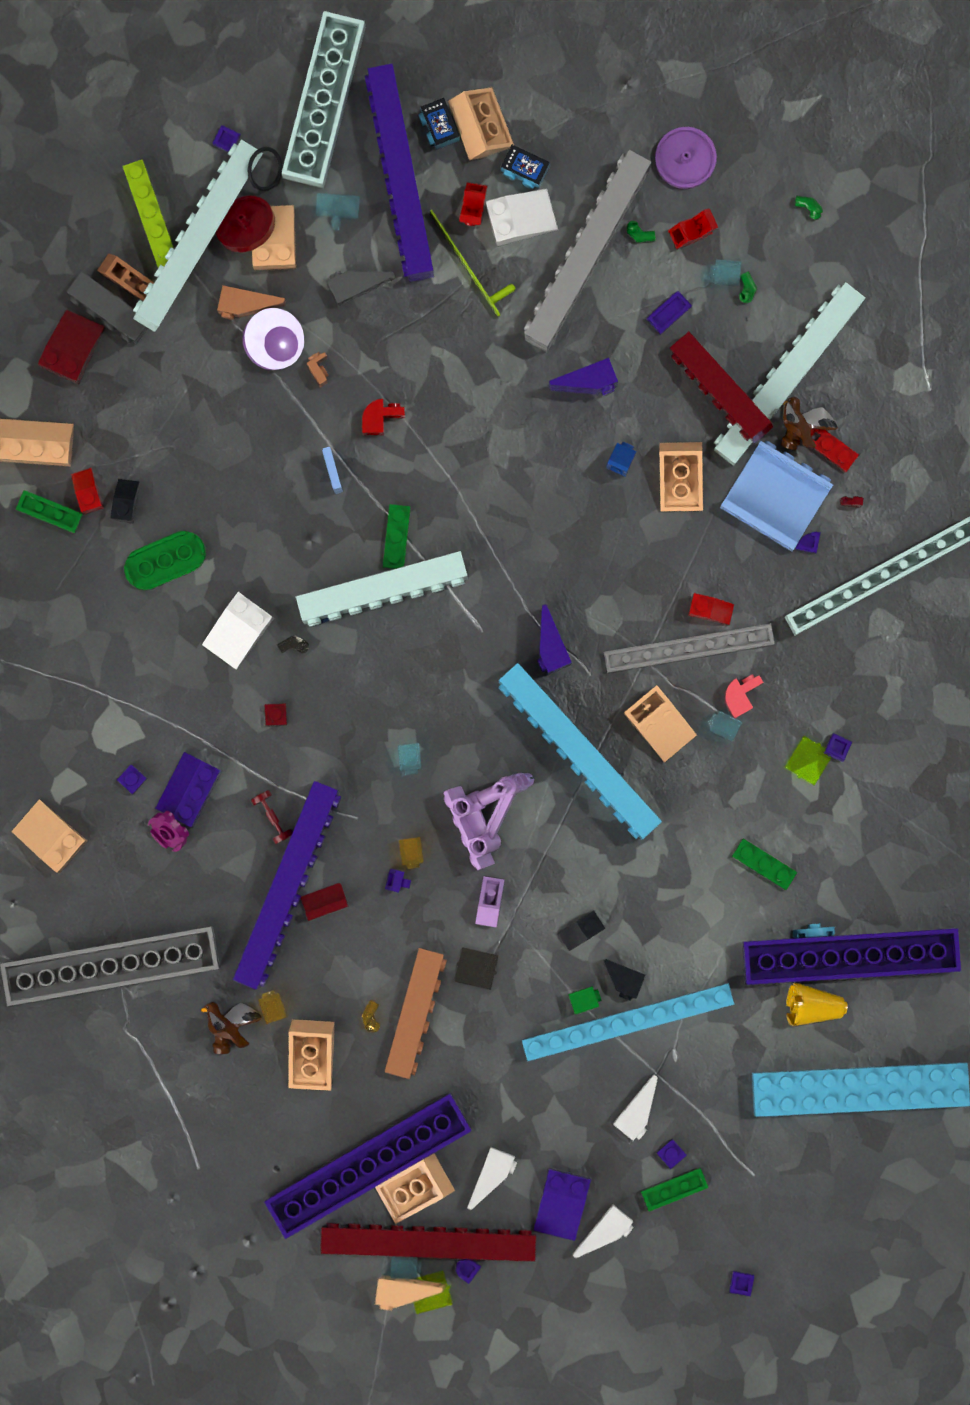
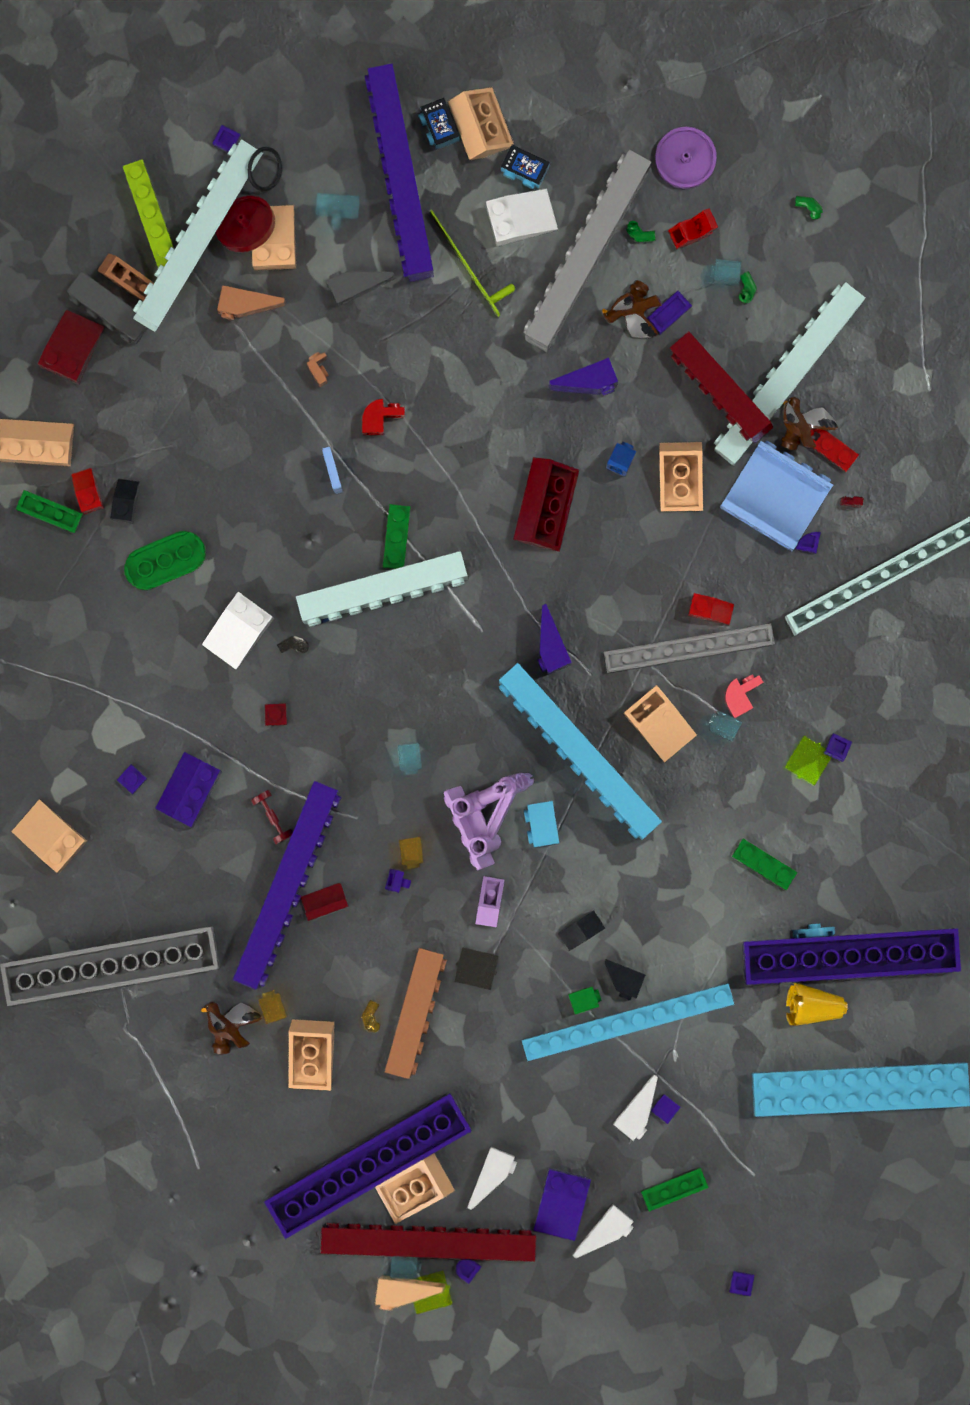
magenta plate [148,811,189,852] -> none
piece [243,308,304,370] -> none
light aqua brick [282,11,365,188] -> none
red brick [459,182,488,226] -> none
dark purple plate [656,1139,687,1169] -> none
none -> dark red slope [513,457,579,552]
none -> medium azure brick [524,801,559,847]
none -> reddish brown animal [602,280,662,338]
none -> dark purple tile [651,1094,681,1124]

